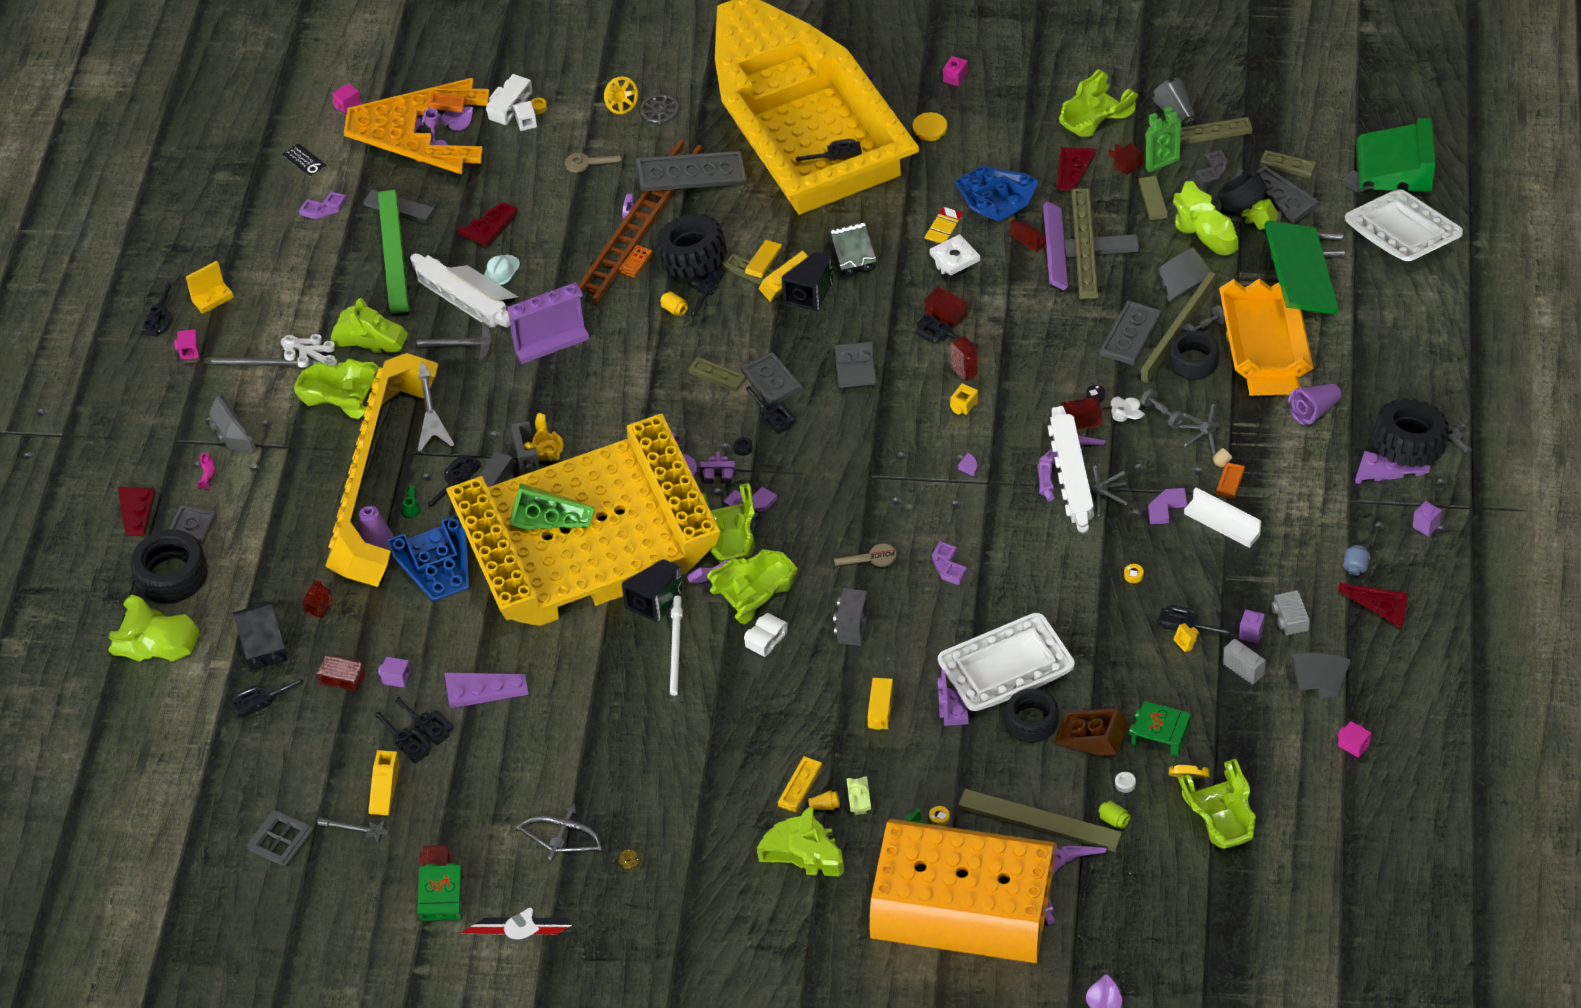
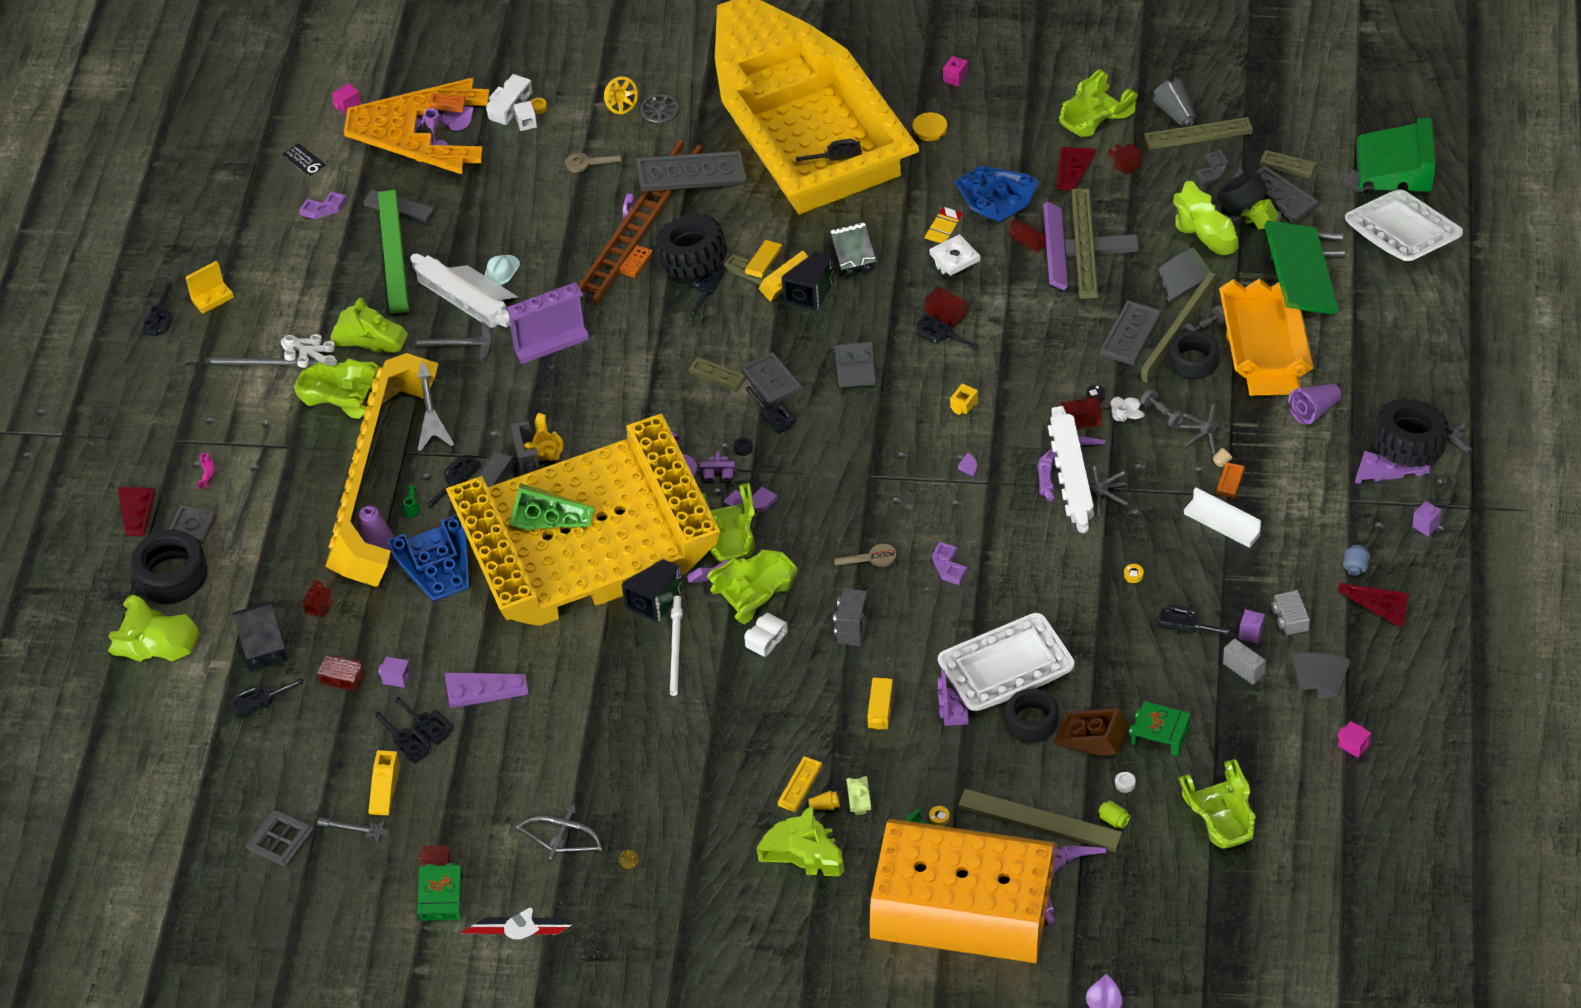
dark pink brick [174,329,199,360] -> none
dark grey wedge [209,393,256,453] -> none
dark red wing [458,202,518,247] -> none
yellow brick [660,291,688,316] -> none
clear red brick [950,336,978,381] -> none
olive tile [1138,176,1167,220] -> none
bright green tile [1146,106,1181,173] -> none
medium lavender tile [1148,488,1187,524] -> none
yellow tile [1169,765,1210,779] -> none
yellow tile [1173,623,1200,652] -> none

